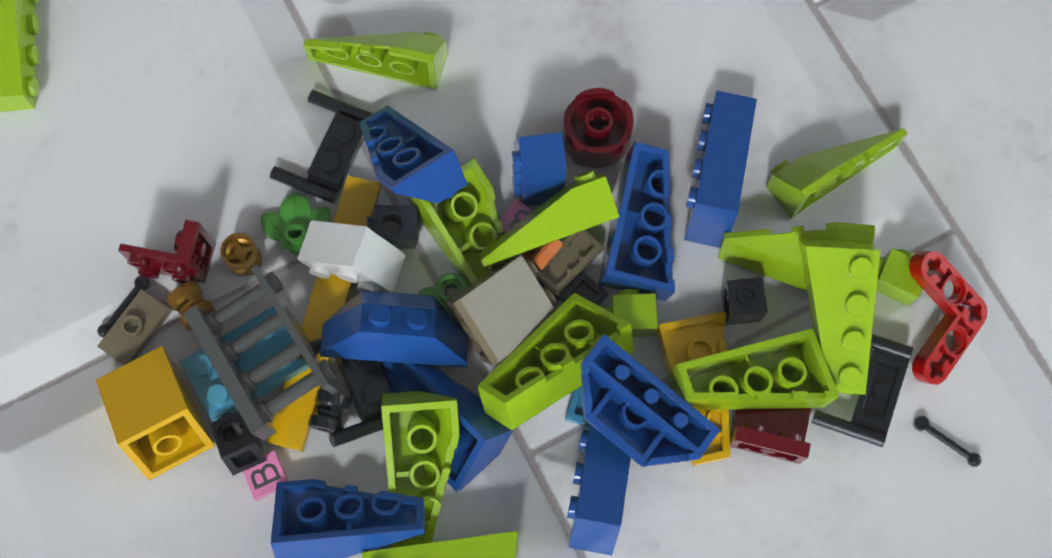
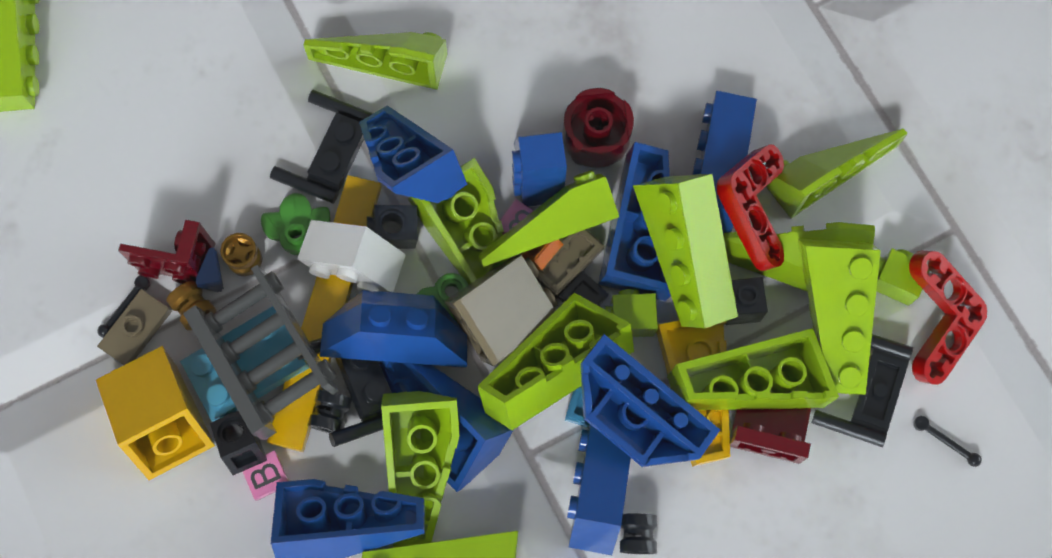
none -> dark blue slope [196,248,224,292]
none -> black wheel [620,513,657,554]
none -> lime wedge [633,174,738,329]
none -> red beam [717,144,784,271]

